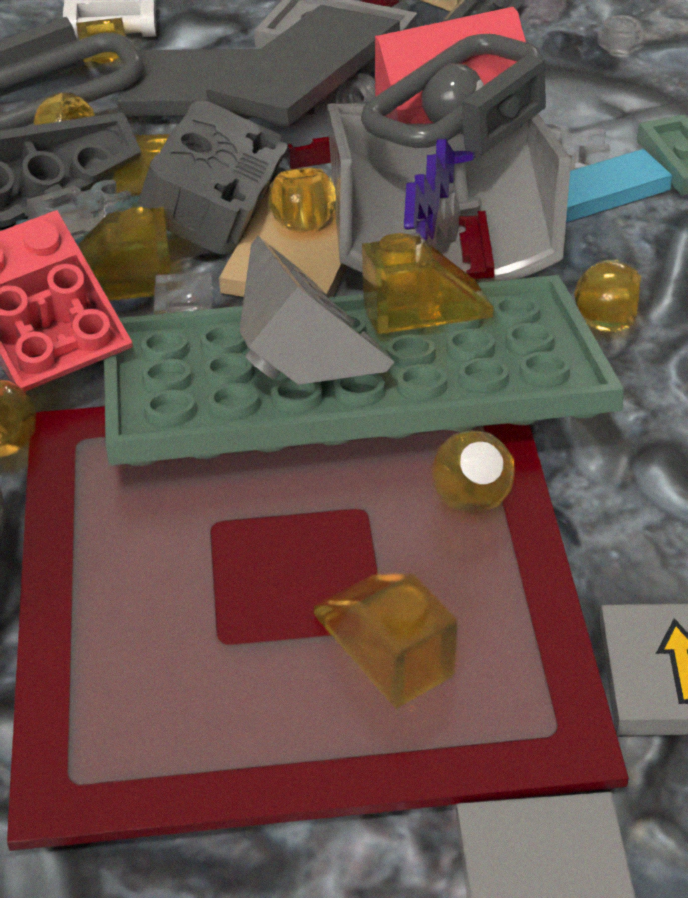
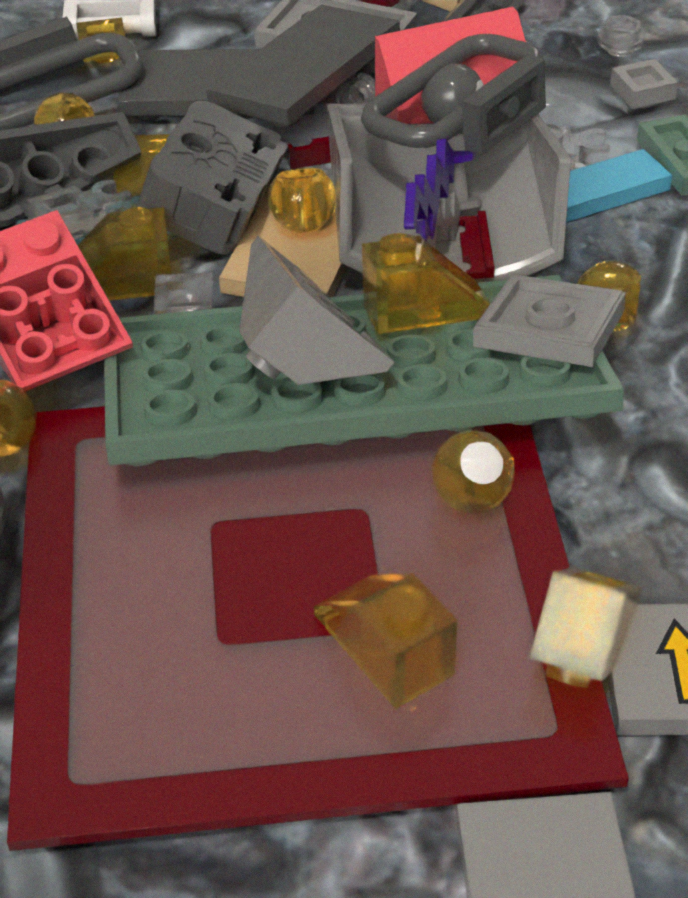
none -> light grey tile [473,274,626,367]
none -> clear yellow slope [529,567,642,687]
none -> light grey plate [610,59,678,109]

